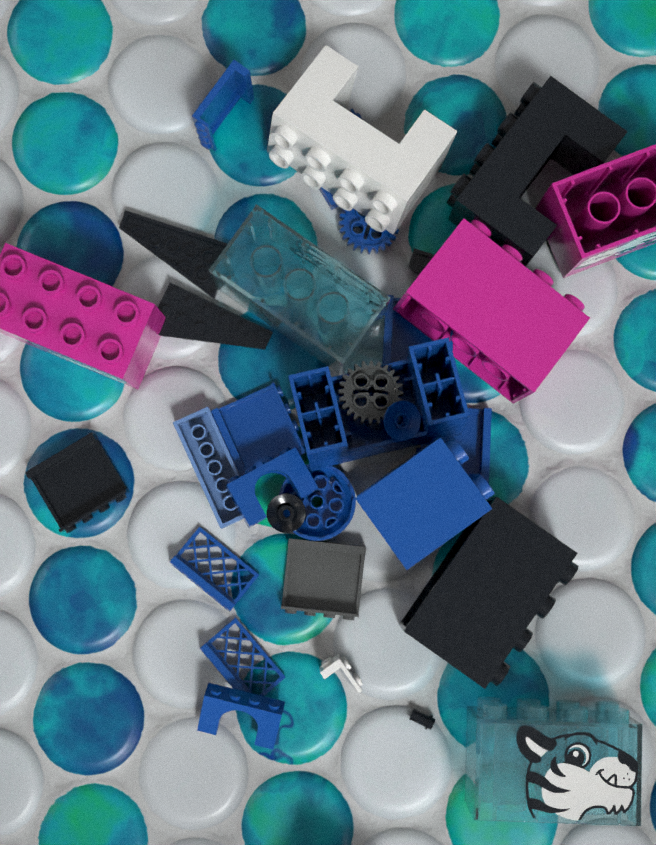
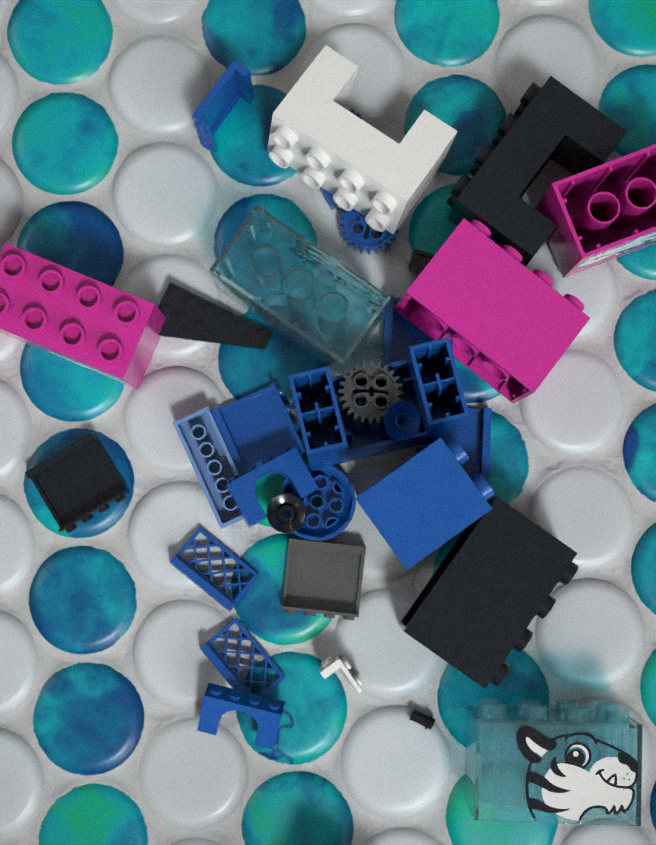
black wing [119,210,233,300] -> none

